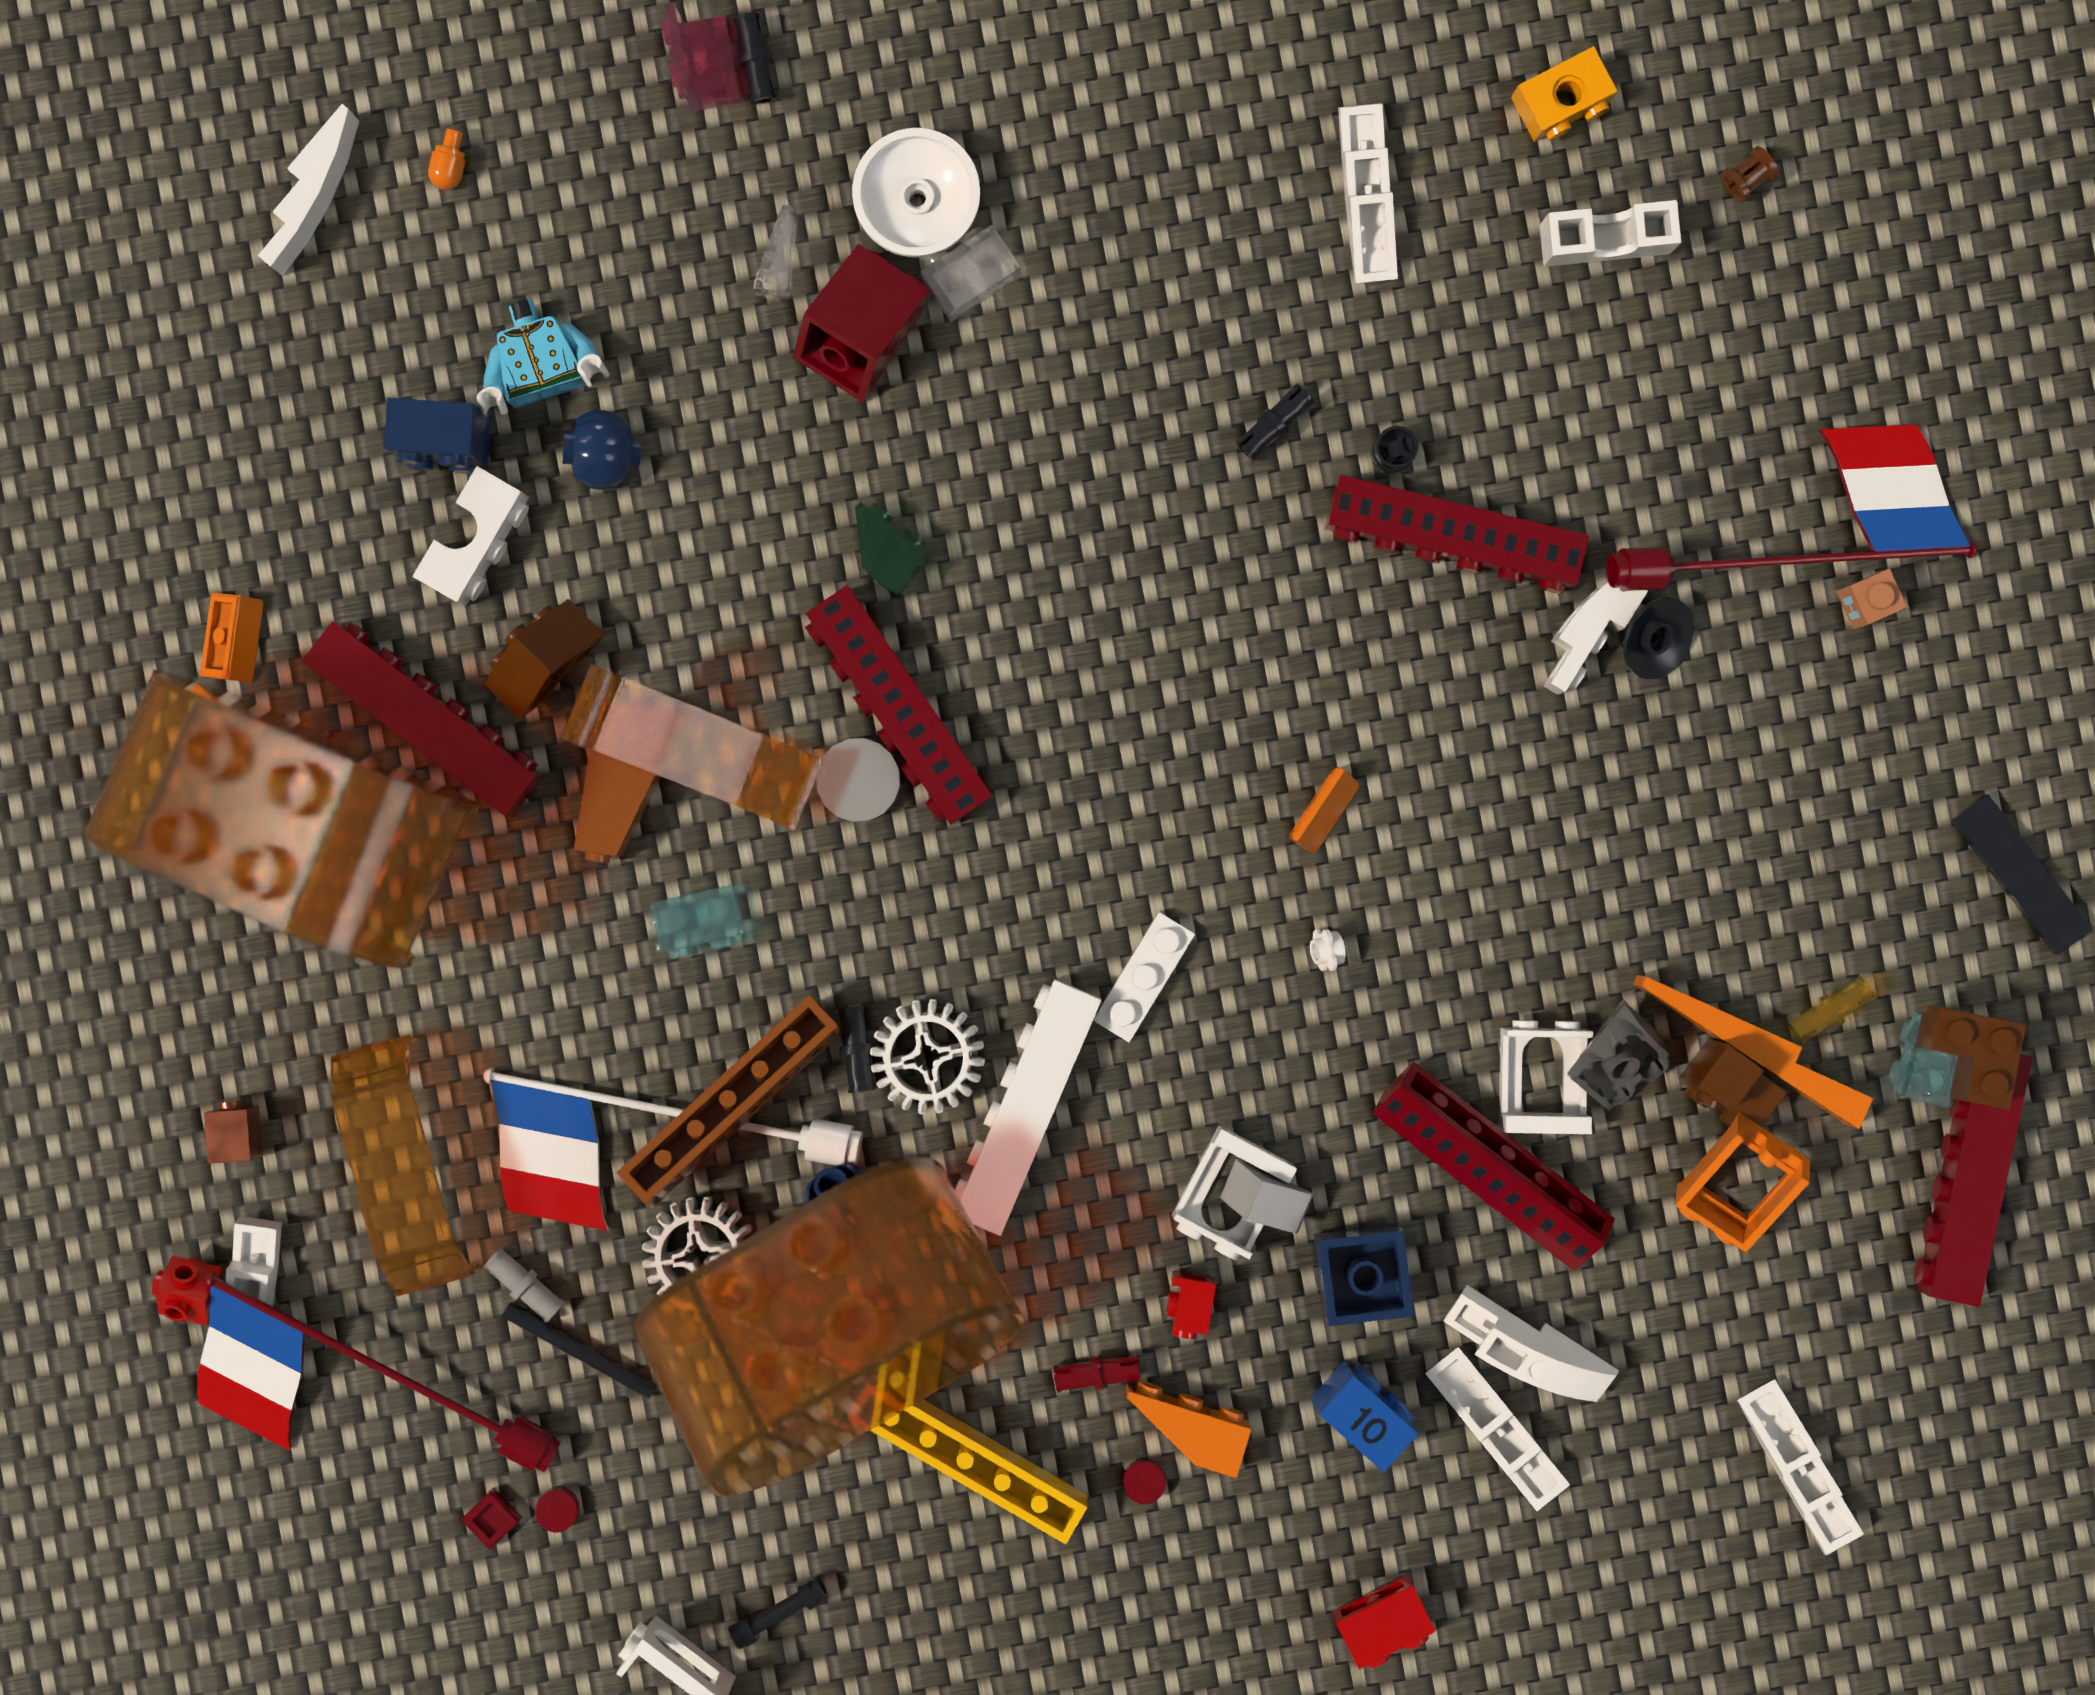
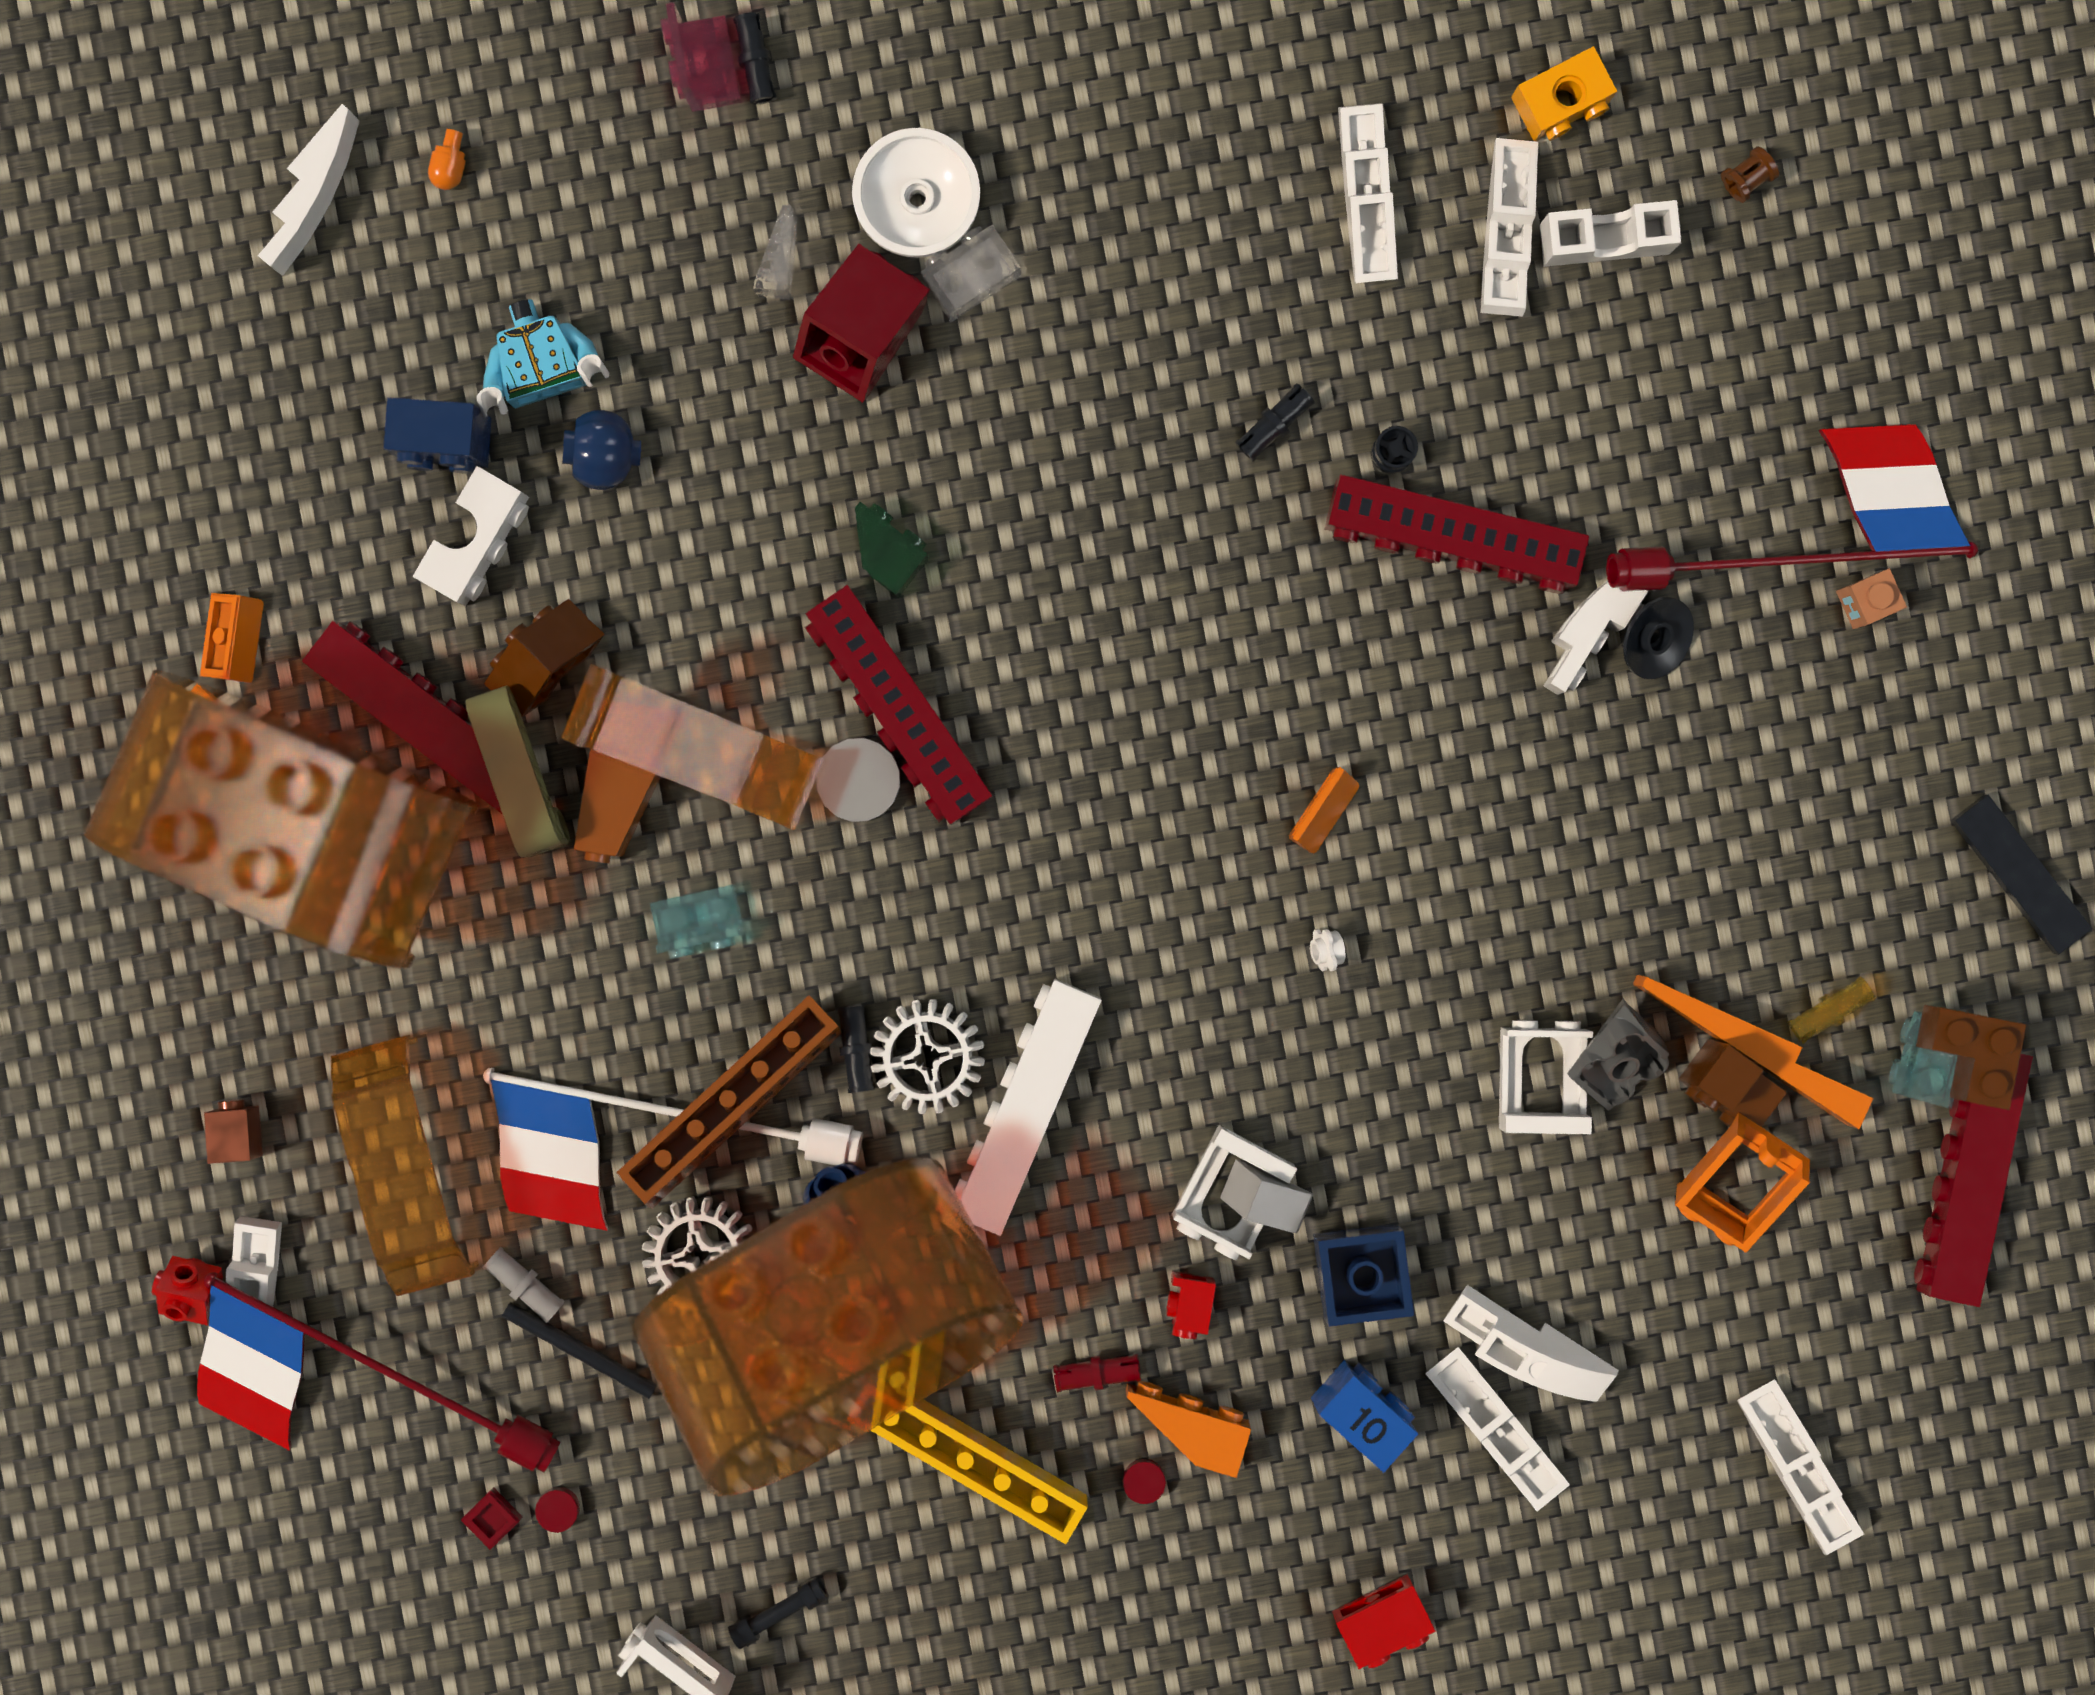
white plate [1093,912,1195,1042] -> none
dark red brick [1372,1061,1615,1271] -> none
none -> olive beam [465,685,571,858]
none -> white slope [1481,138,1538,317]

